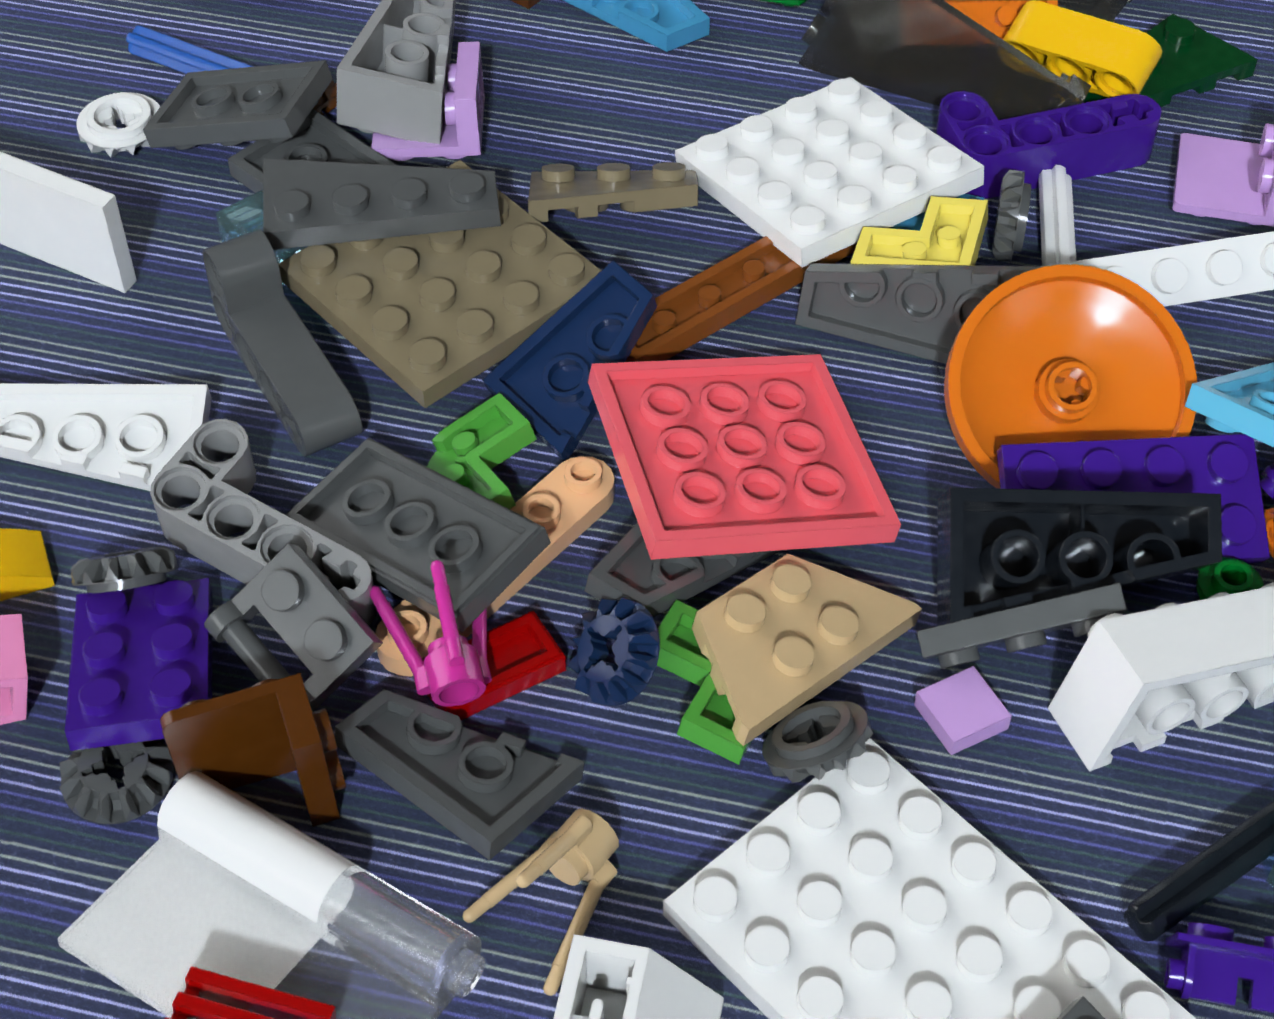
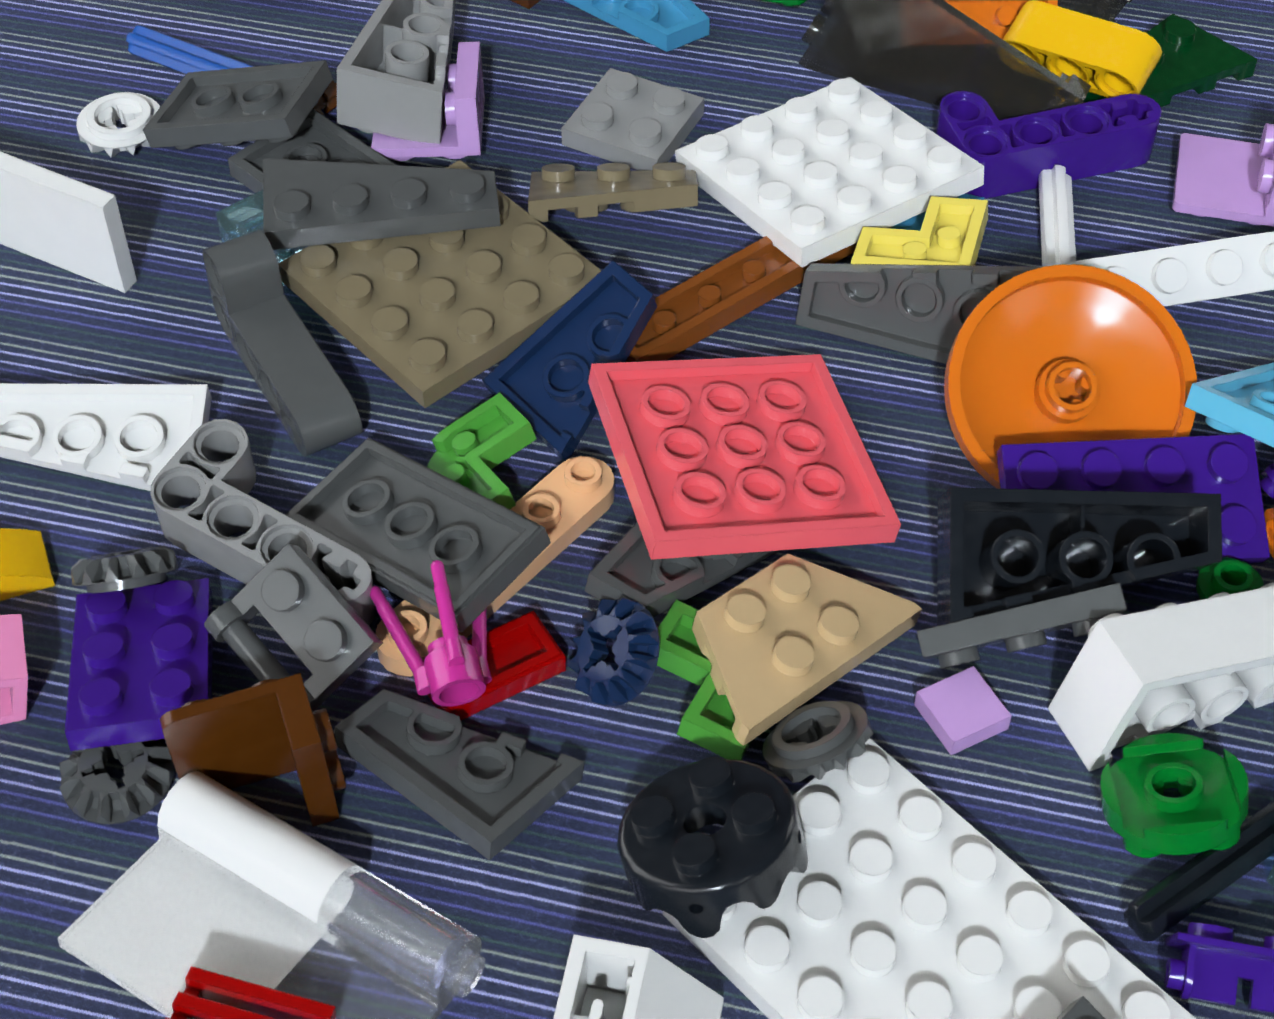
tan plant [462,808,619,996] -> none
dark grey gear [992,170,1031,262] -> none
none -> light grey plate [561,68,704,171]
none -> black plate [617,757,808,938]
none -> green plate [1100,733,1249,858]

